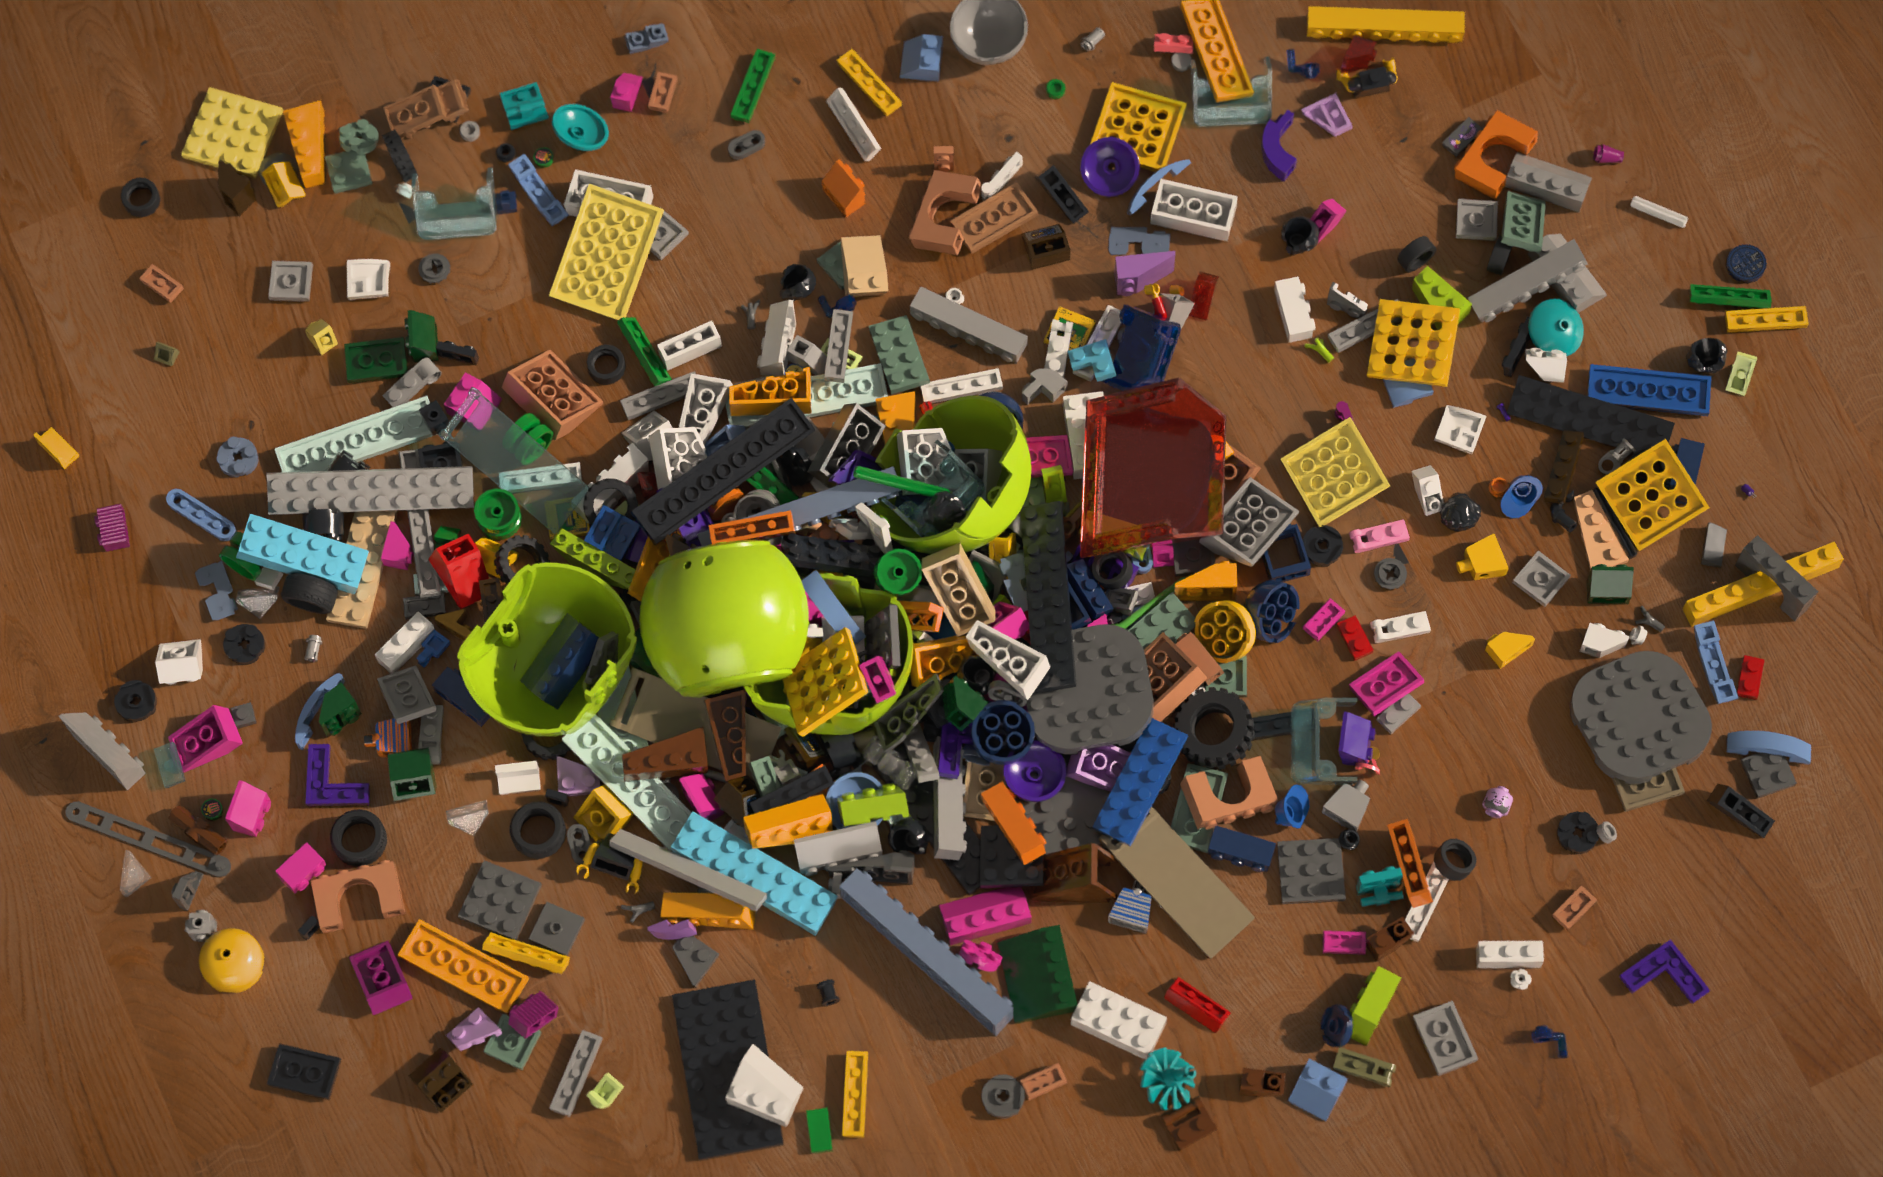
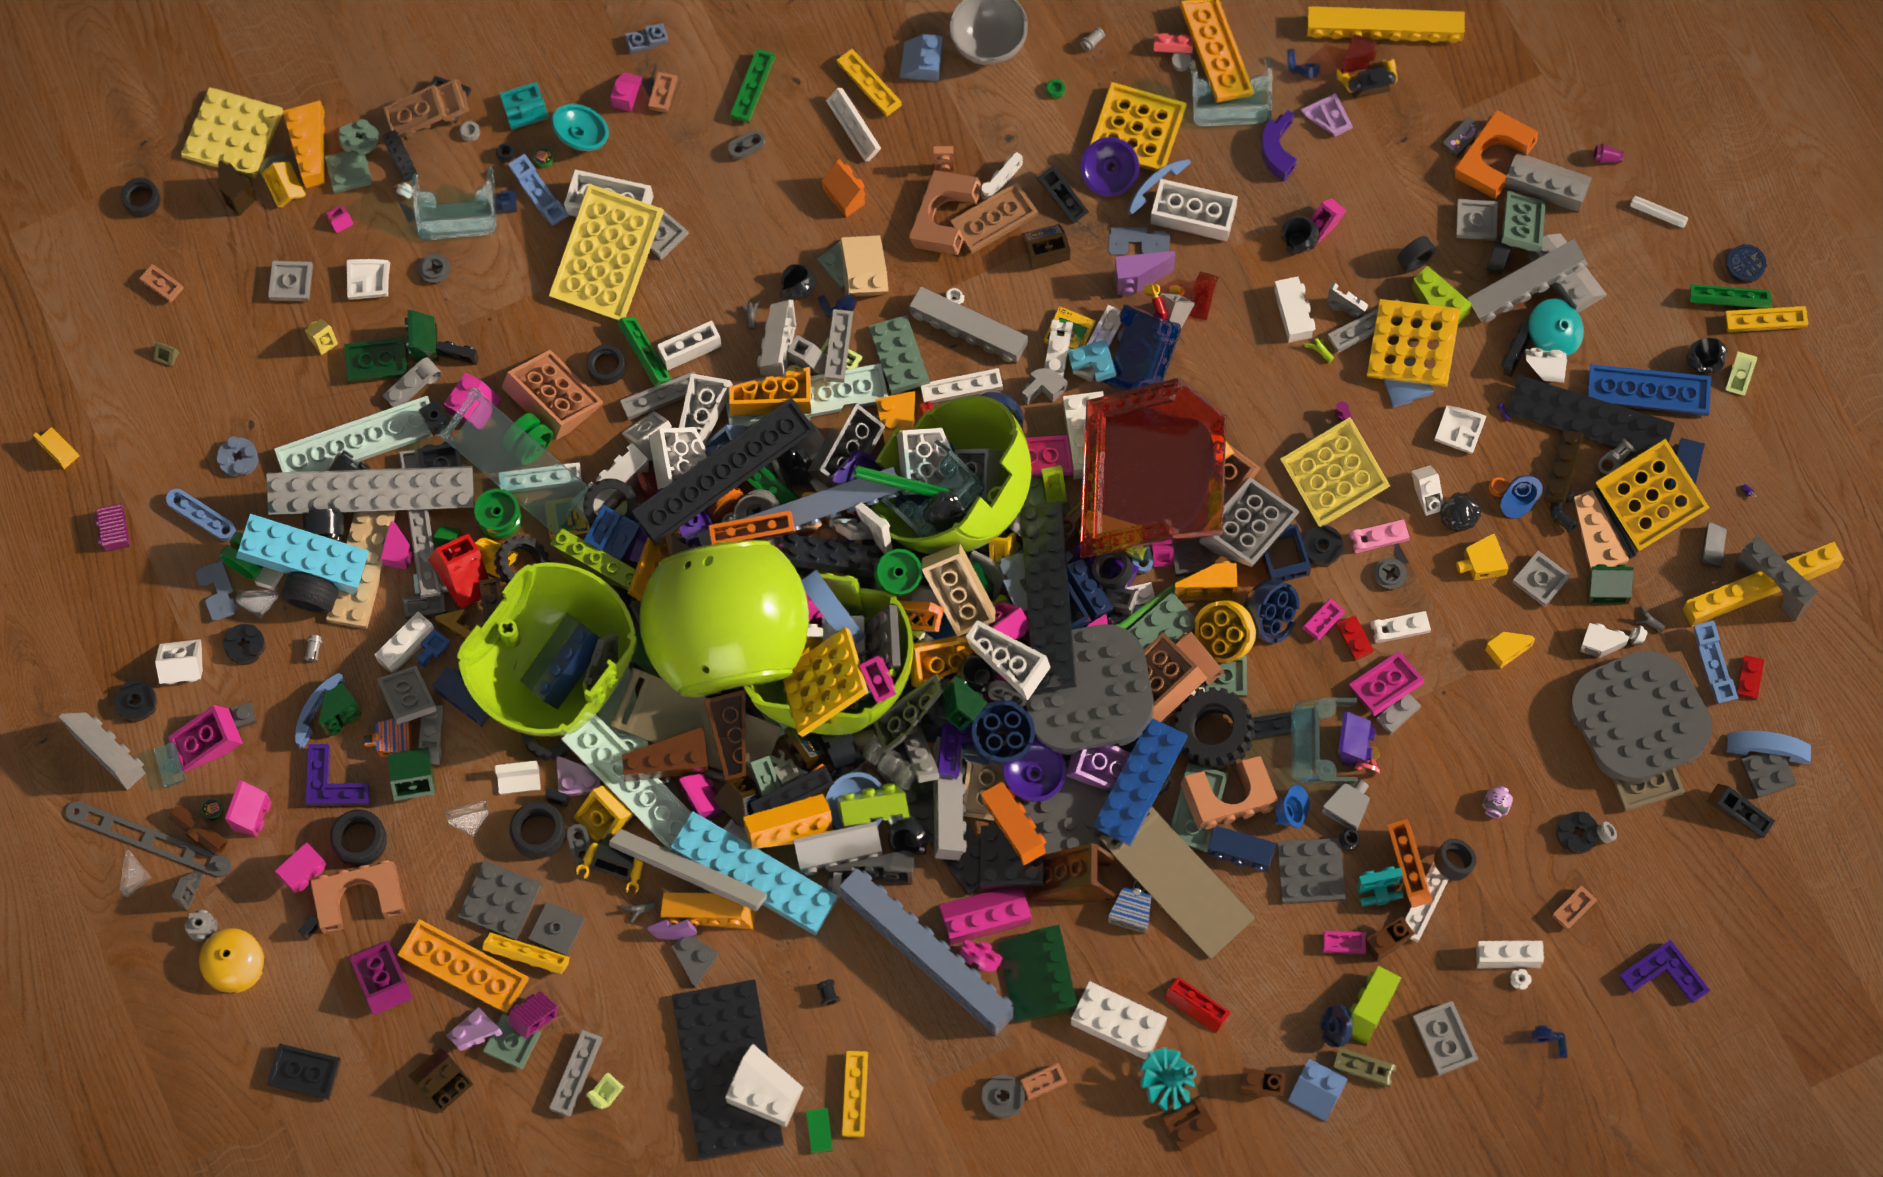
none -> dark pink slope [325,205,353,233]

